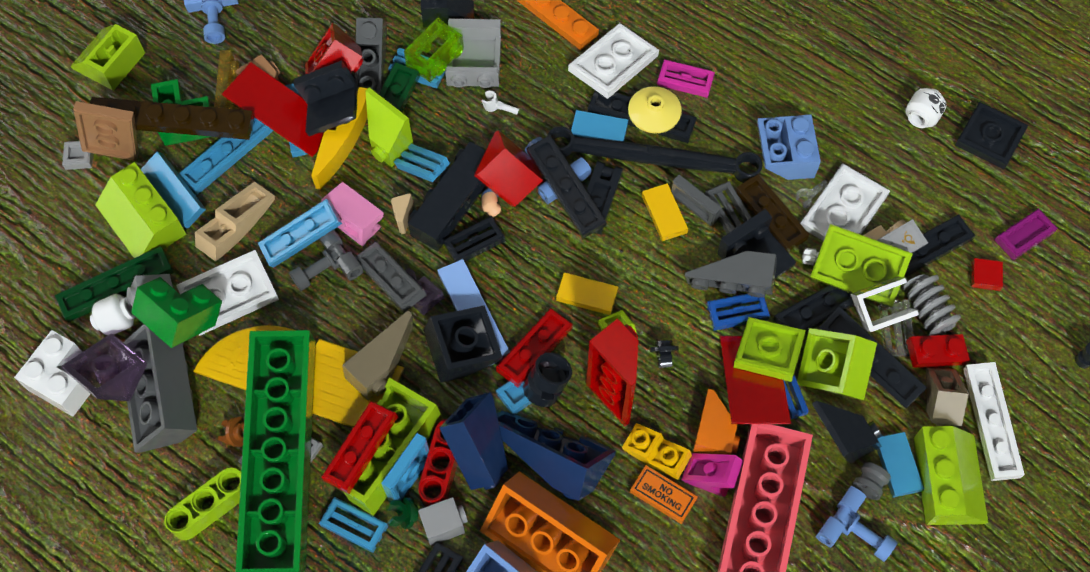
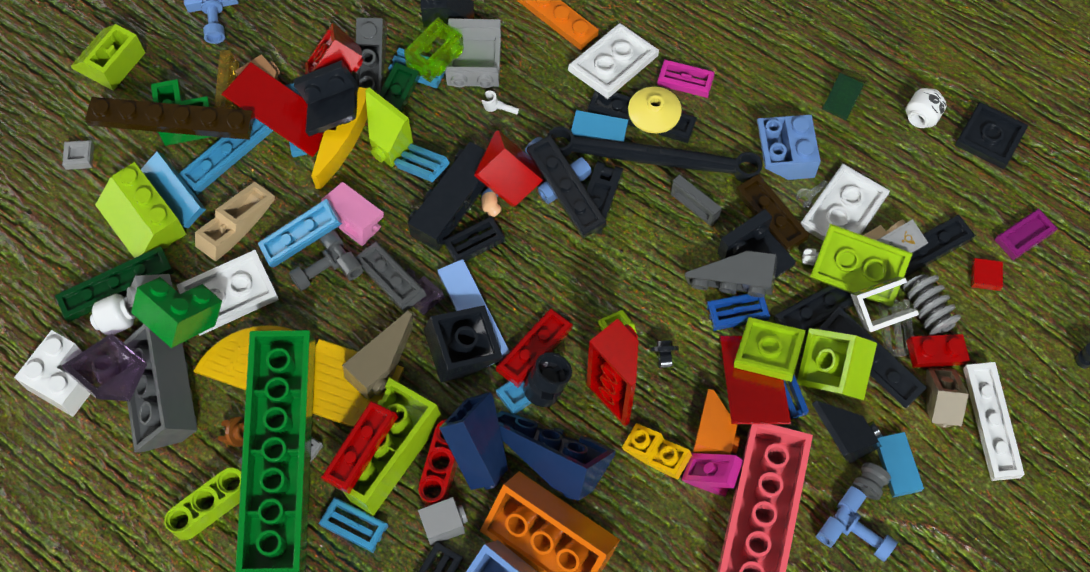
medium nougat tile [73,101,139,161] -> none
dark azure tile [381,433,429,502] -> none
dark green plate [386,498,419,529] -> none
tan slope [391,194,414,234] -> none
yellow tile [556,272,618,315] -> none
orange tile [630,465,698,524] -> none
yellow tile [642,183,688,241] -> none
dark grey tile [705,181,752,234] -> none
lime slope [914,426,988,525] -> none
none -> clear green slope [822,69,870,121]

